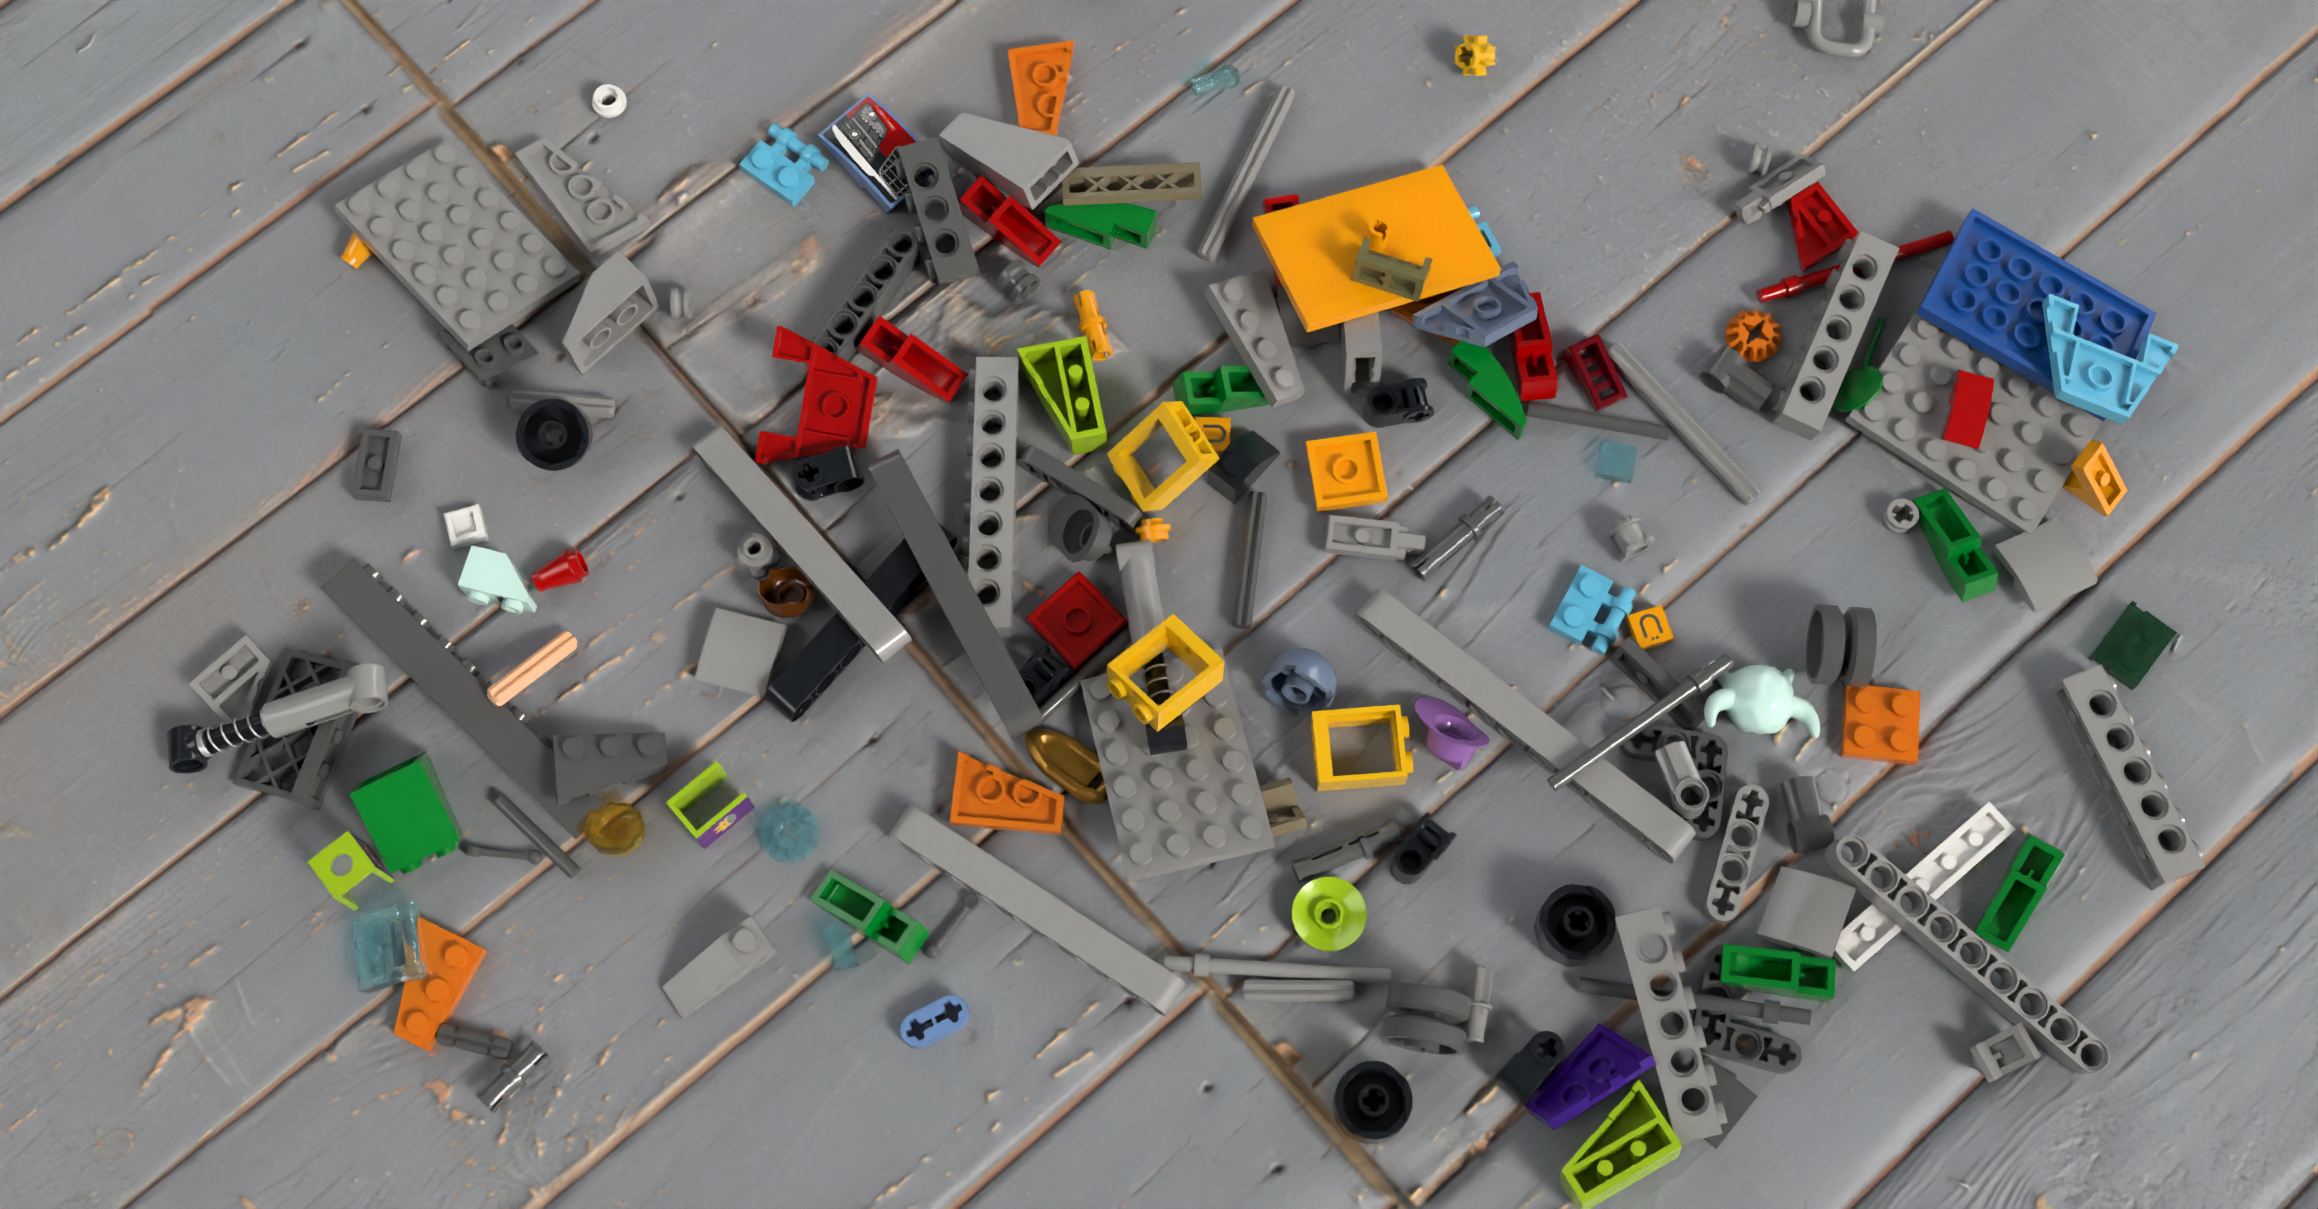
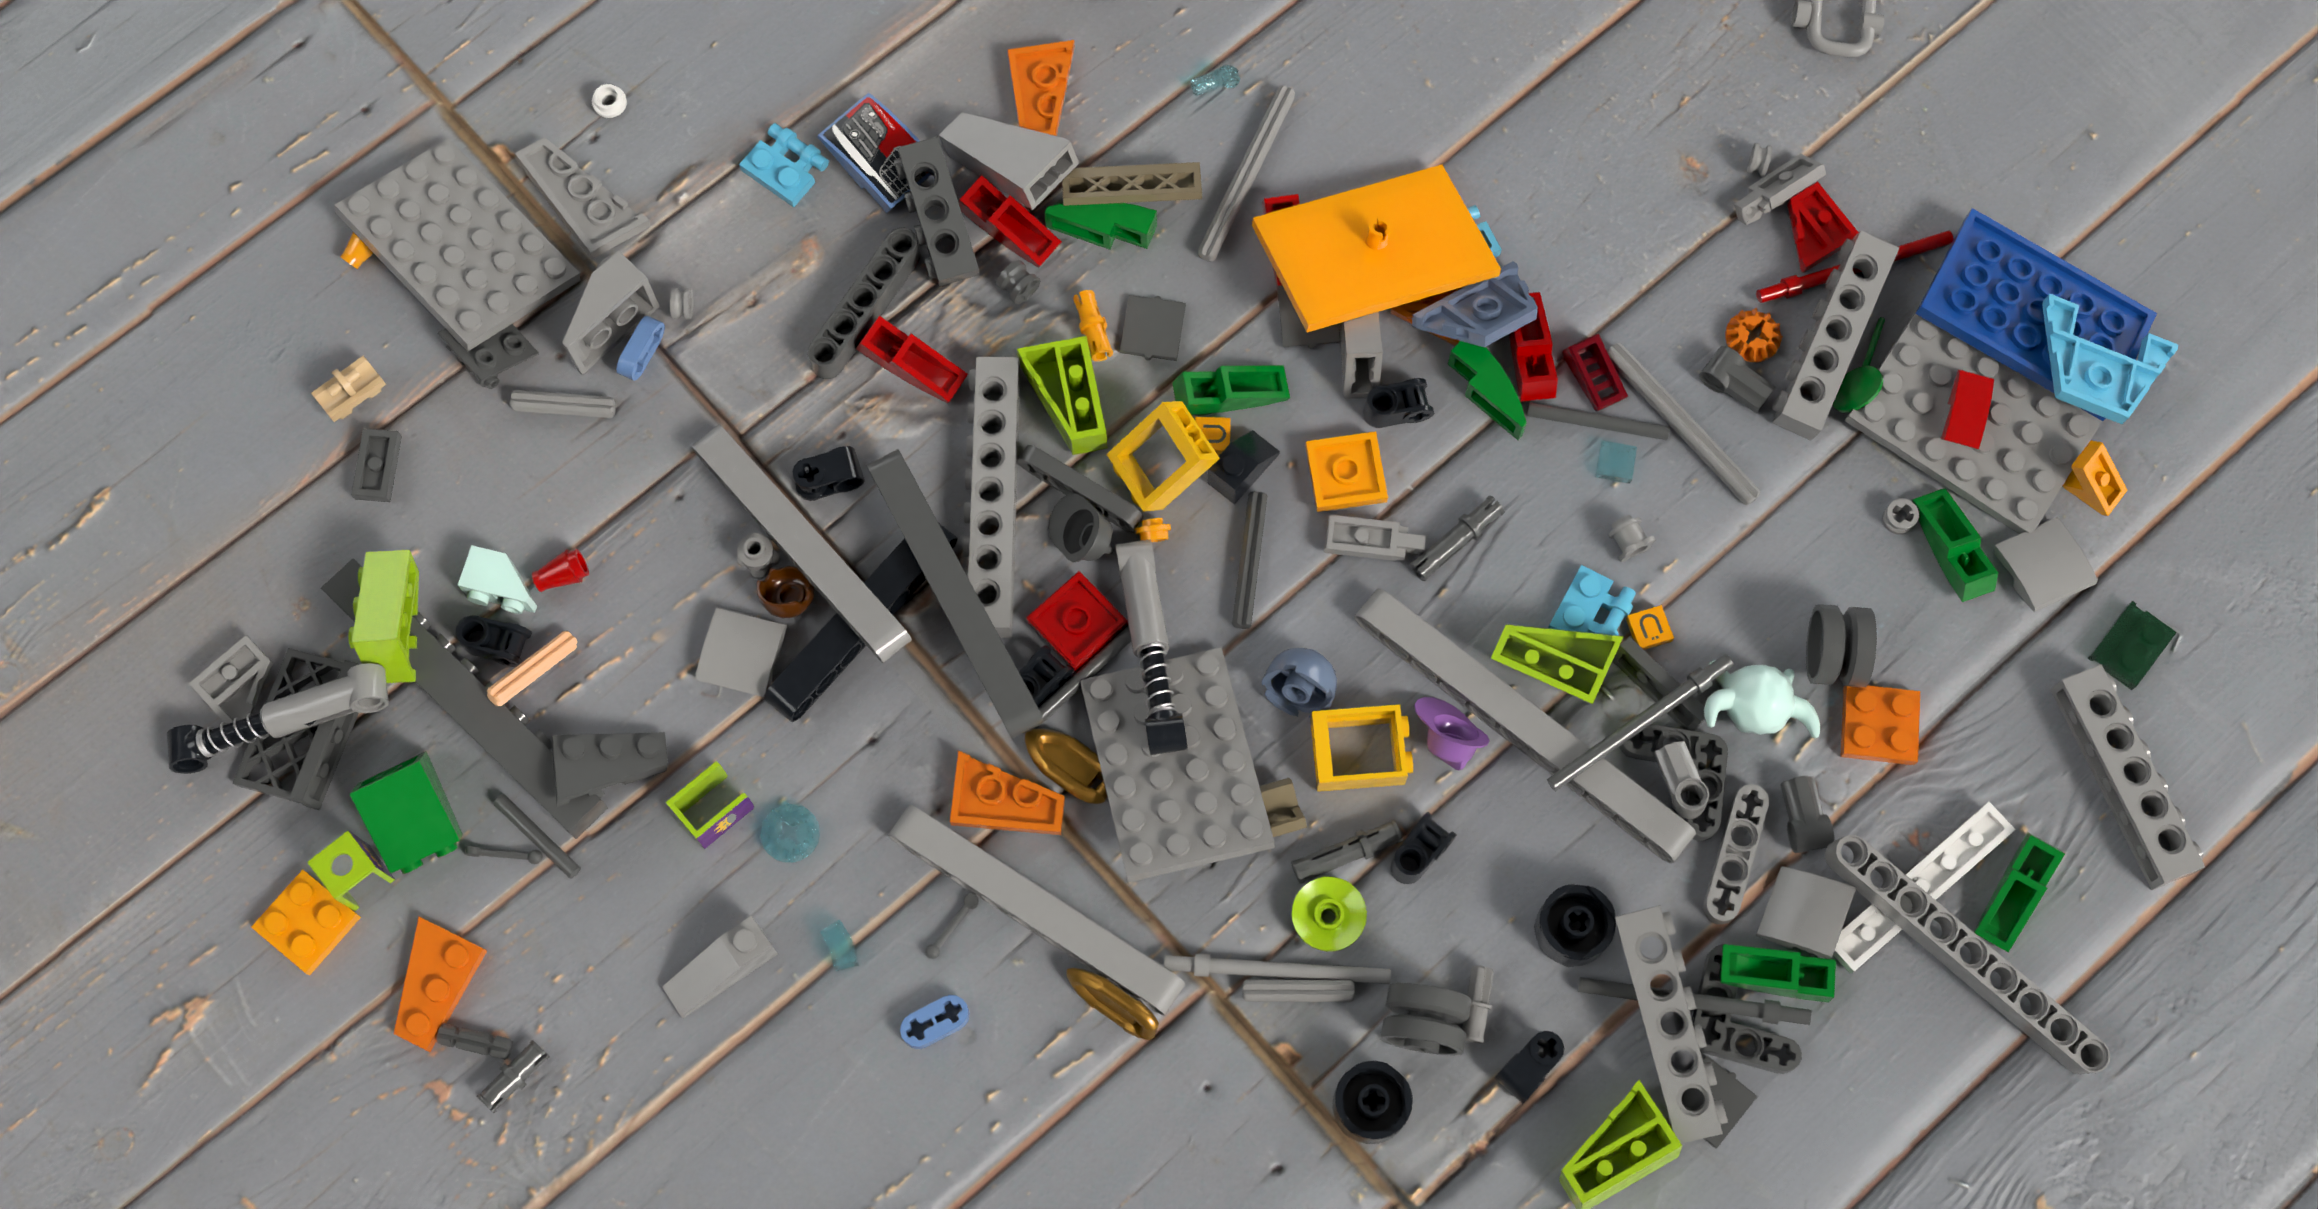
clear light blue plate [352,901,426,994] -> none
white tile [443,504,489,550] -> none
black brick [516,399,593,471] -> none
clear yellow hair [584,802,647,858] -> none
red wing [755,325,878,463] -> none
green slope [810,869,930,964] -> none
yellow window [1106,614,1225,732] -> none
light grey wing [1204,269,1305,408] -> none
olive hinge [1351,238,1433,302] -> none
yellow gear [1454,34,1496,76] -> none
dark purple wing [1524,1023,1656,1130] -> none
light grey bracket [1970,1022,2041,1083] -> none
none -> light orange plate [251,869,361,975]
none -> tan hips [311,355,386,422]
none -> lime wedge [348,550,419,683]
none -> black piece [455,615,532,667]
none -> medium blue beam [616,316,665,381]
none -> pearl gold piece [1066,967,1159,1040]
none -> dark grey piece [1120,295,1186,361]
none -> lime wedge [1491,624,1623,704]

